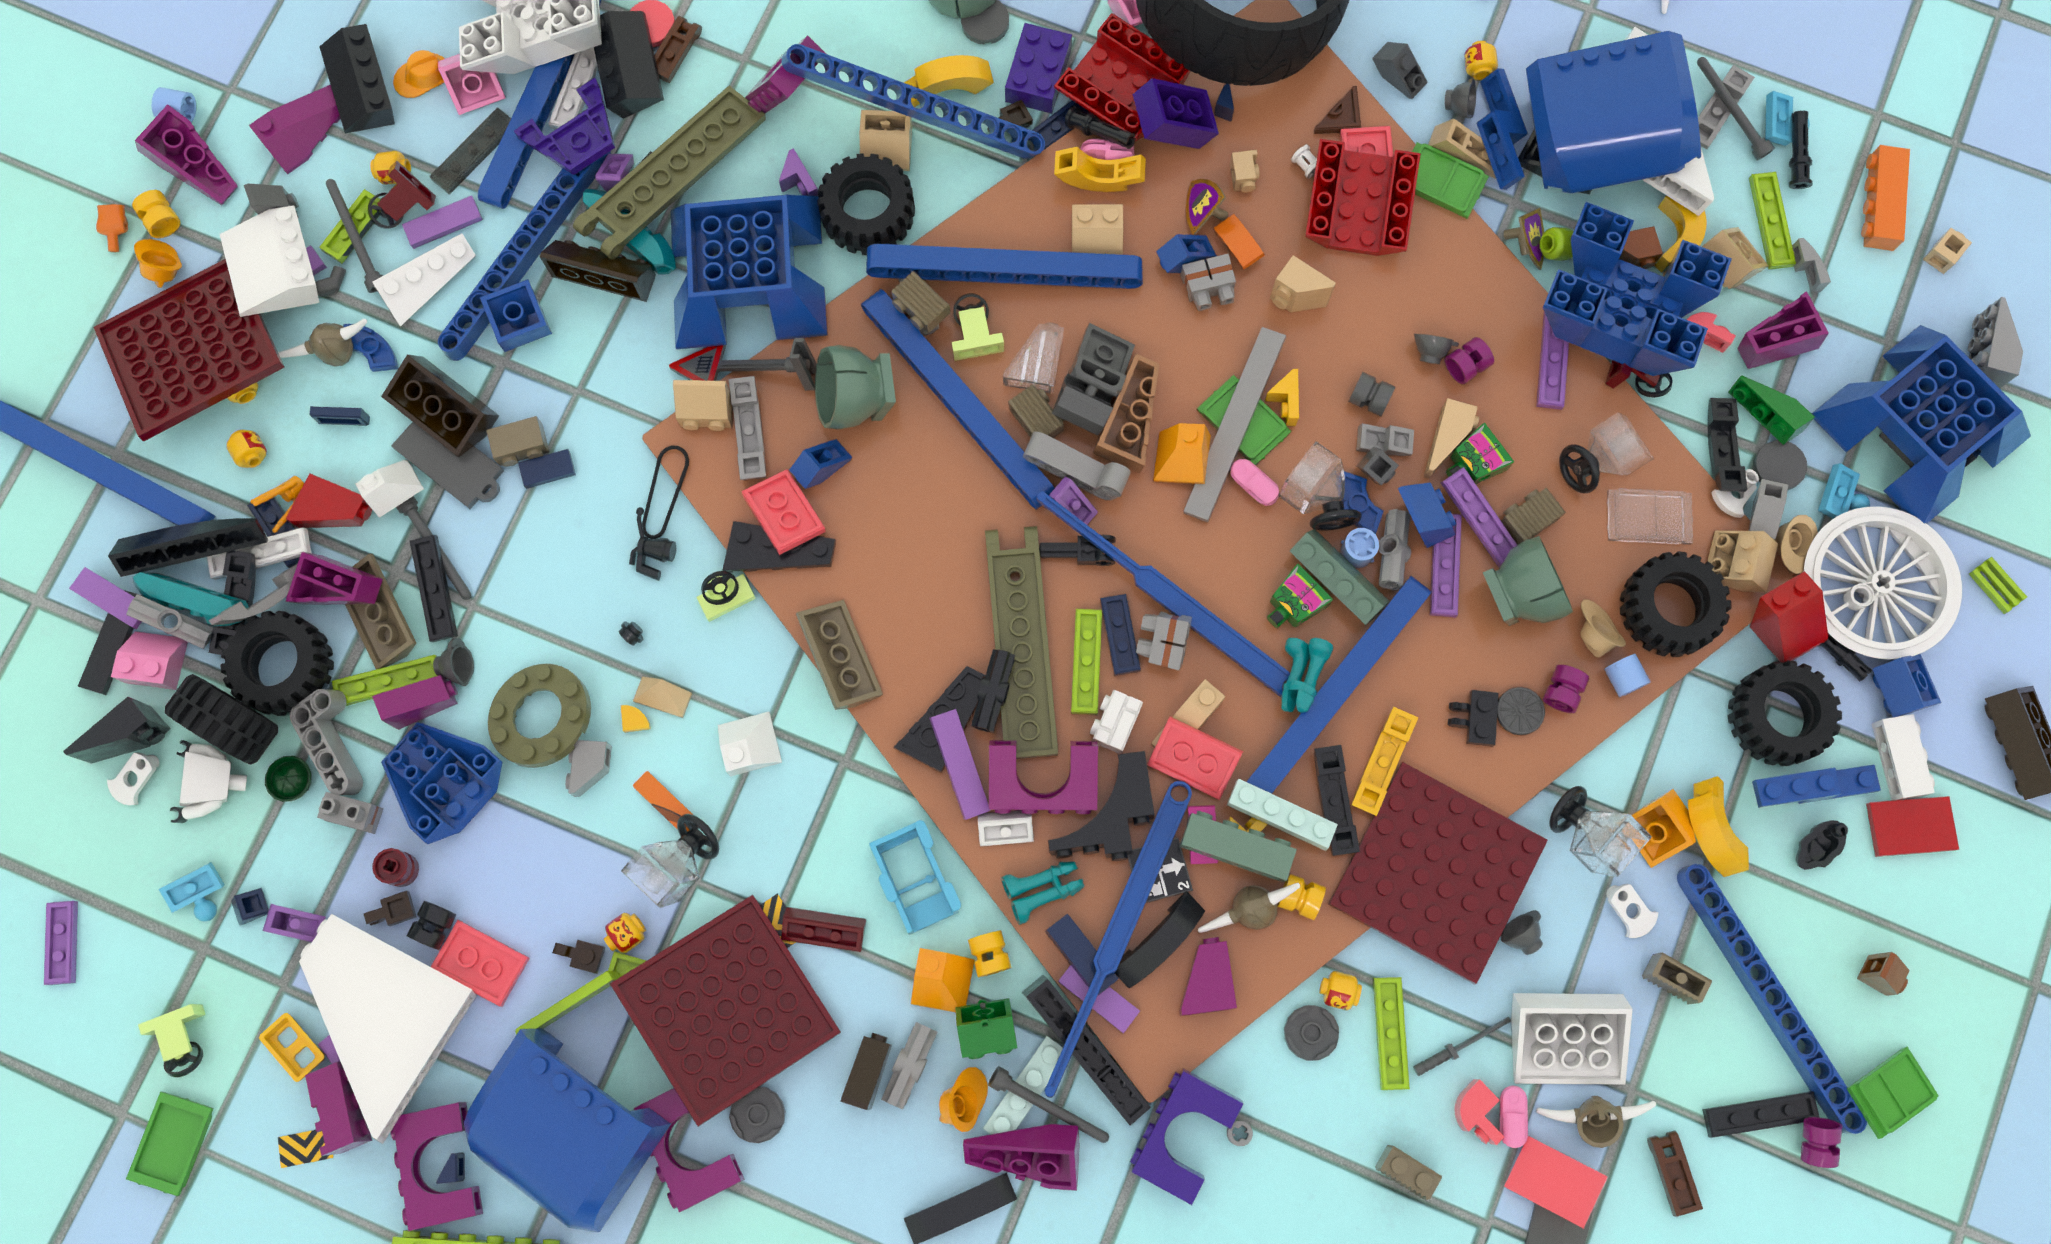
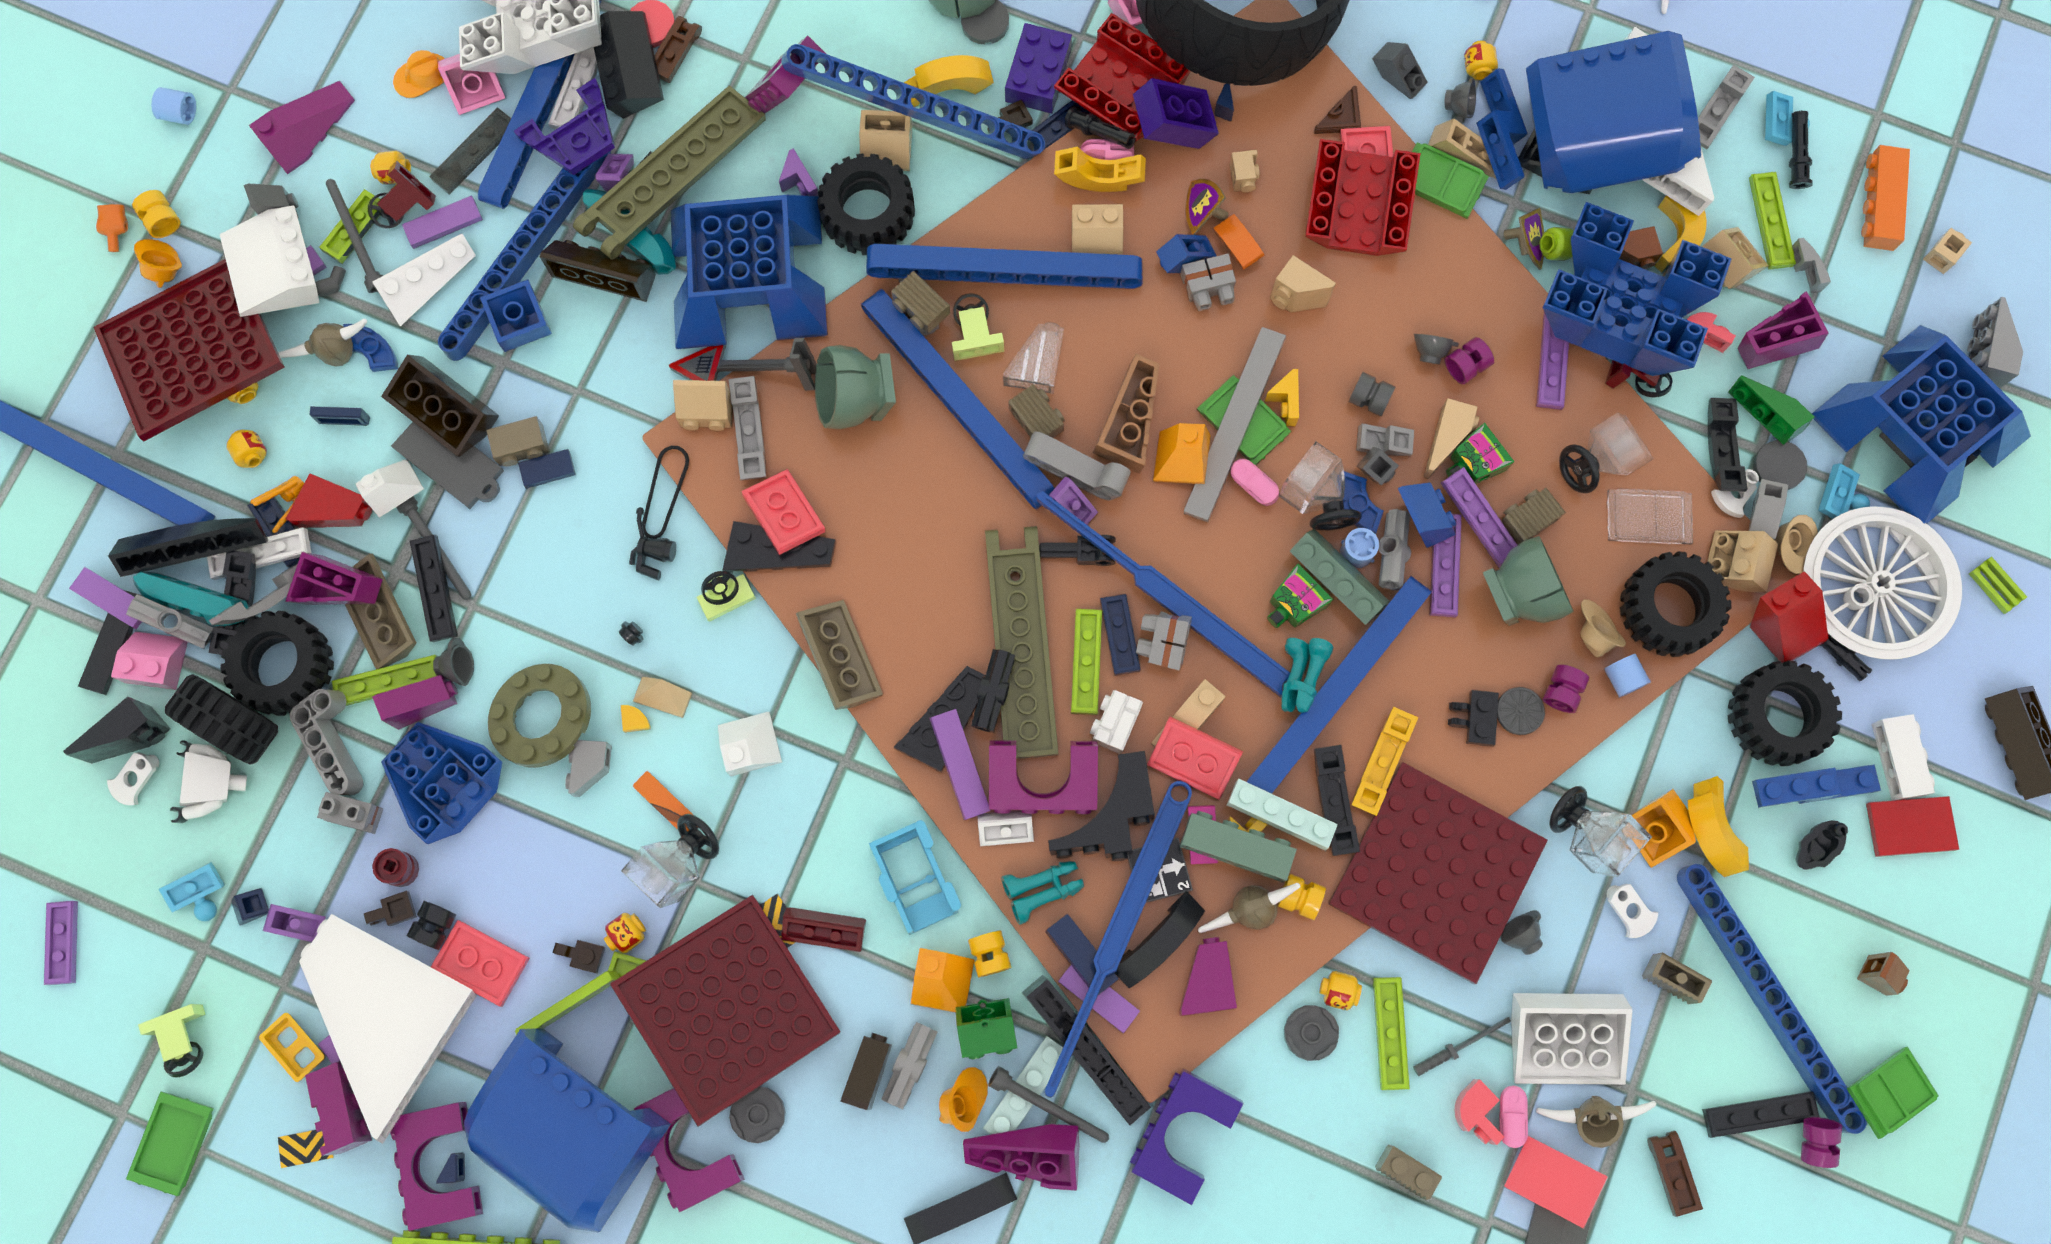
magenta wedge [135,104,238,205] -> none
dark green hat [265,756,312,802] -> none
black slope [319,24,395,134] -> none
blue slope [789,439,852,489] -> none
dark grey piece [1052,323,1135,435] -> none
light grey bush [1227,1120,1253,1146] -> none
white bush [1291,144,1317,179] -> none
dark grey piece [1697,57,1775,161] -> none
blue slope [1872,654,1942,717] -> none

